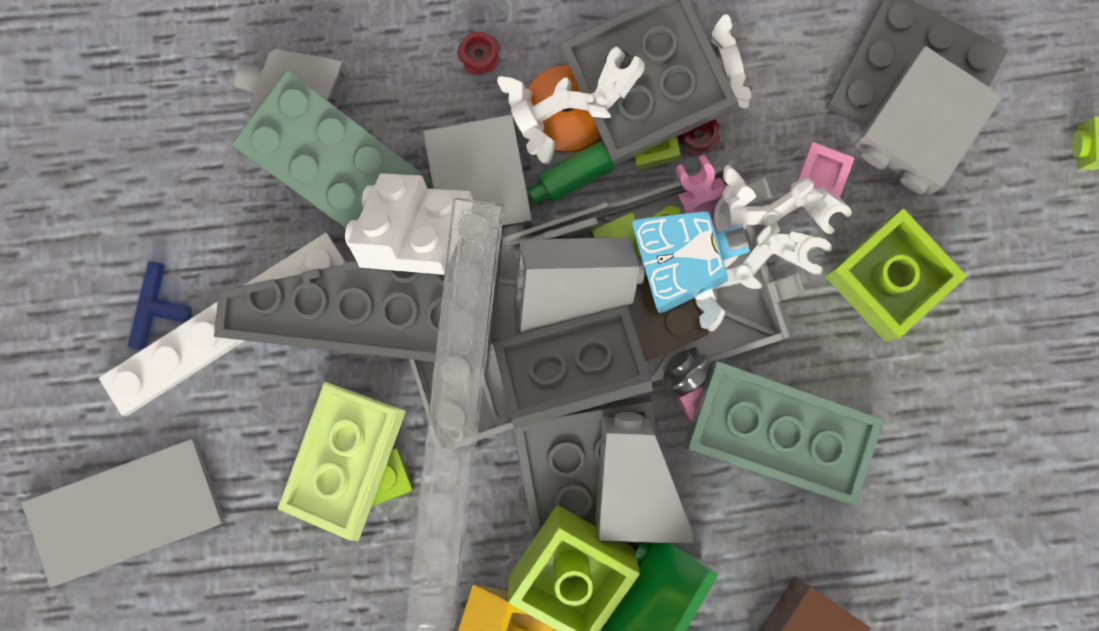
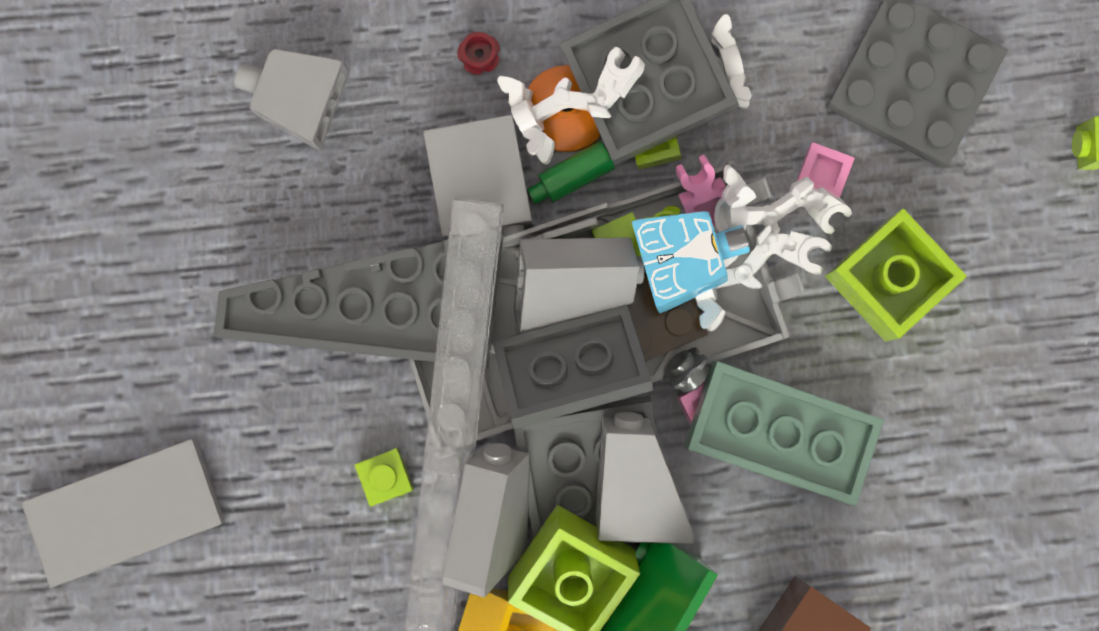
white plate [99,232,347,416] -> none
clear blue piece [128,261,192,350] -> none
sand green plate [230,70,432,228] -> none
yellowish green tile [277,381,406,541] -> none
white plate [345,173,475,275] -> none
dark red plate [677,119,720,155] -> none
light grey brick [854,46,1003,195] -> none
none -> light grey slope [442,443,529,598]

